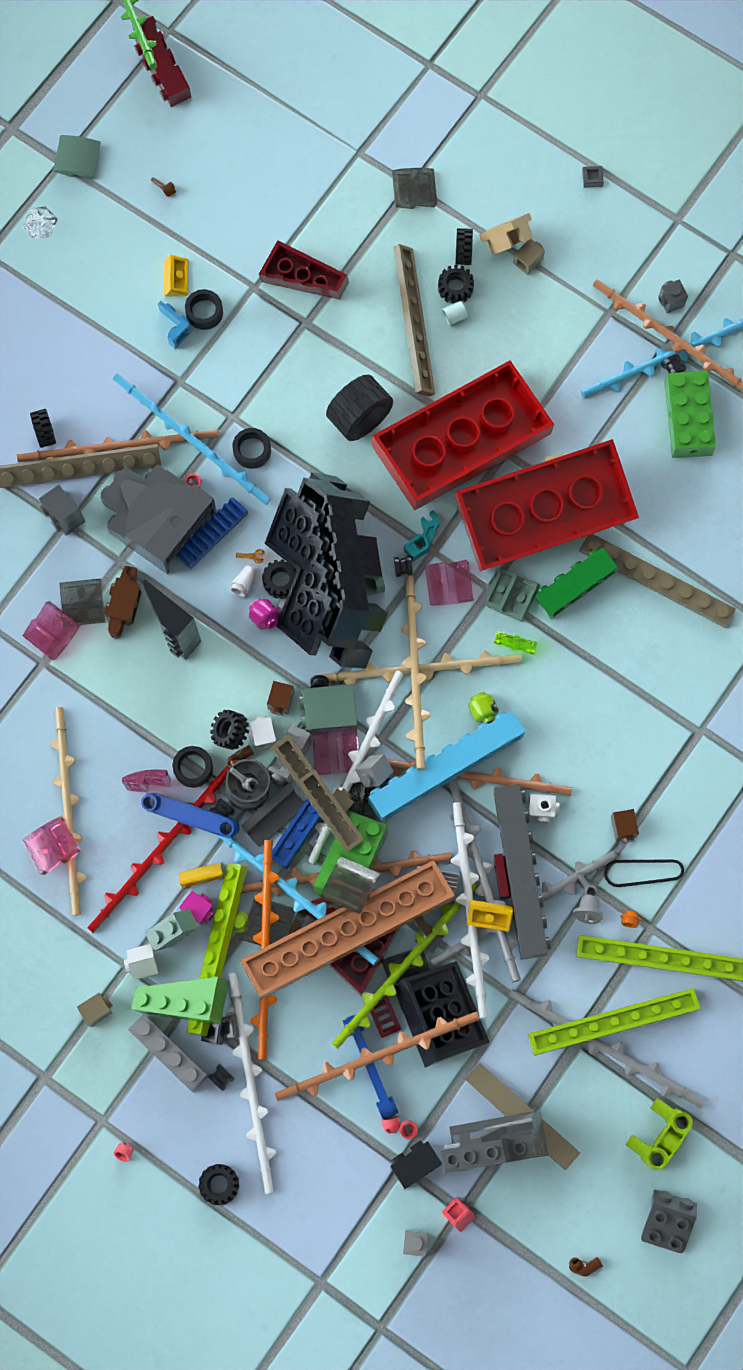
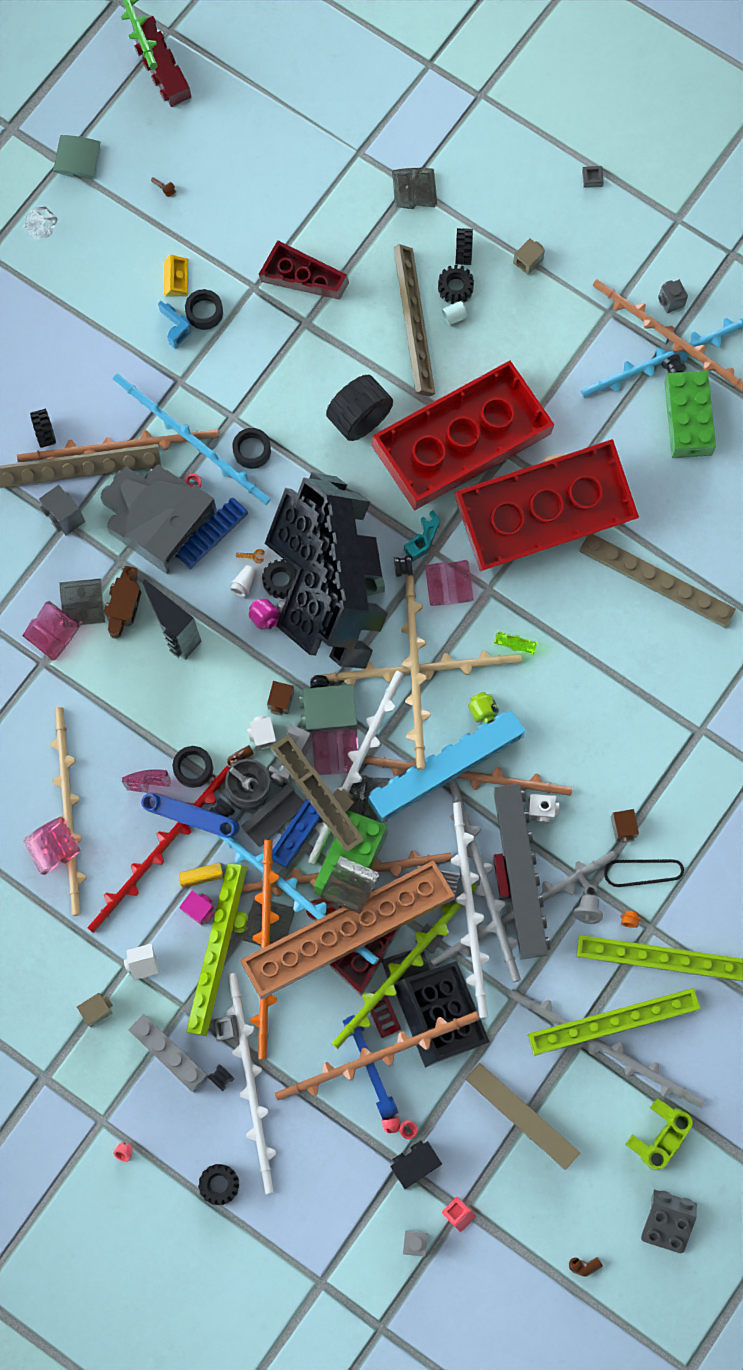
wedge [131,977,229,1025] -> none
sand green brick [145,909,199,952] -> none
black tile [201,1023,226,1045] -> none
black tyre [210,710,249,750] -> none
dark brown tile [288,909,309,935] -> none
light grey brick [355,754,394,787] -> none
dark brown tile [412,916,432,938] -> none
dark grey panel [441,1111,549,1174] -> none
yellow slope [466,900,513,932] -> none
tan panel [479,213,533,254] -> none
sand green slope [483,568,540,622] -> none
green brick [535,547,618,619] -> none

